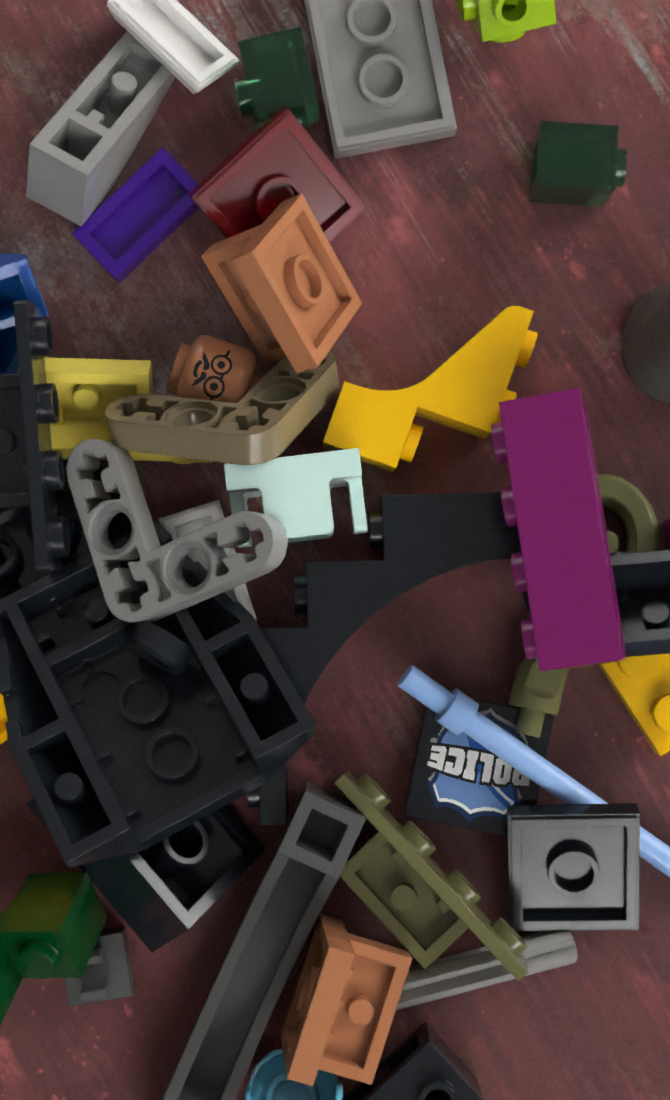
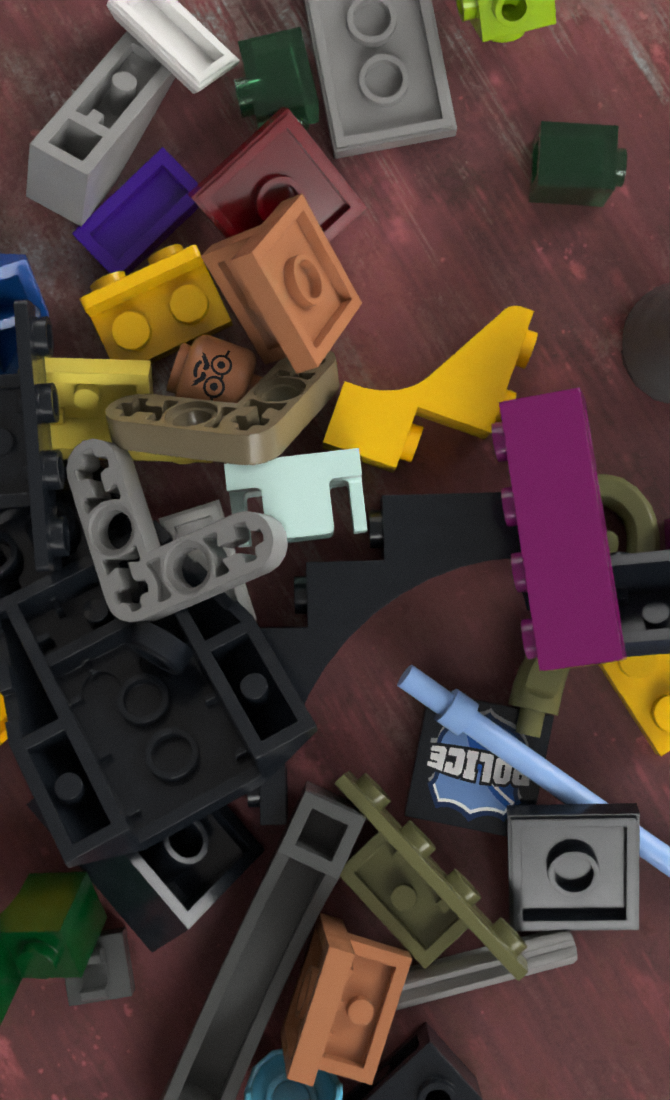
none -> yellow bracket [79,244,233,364]

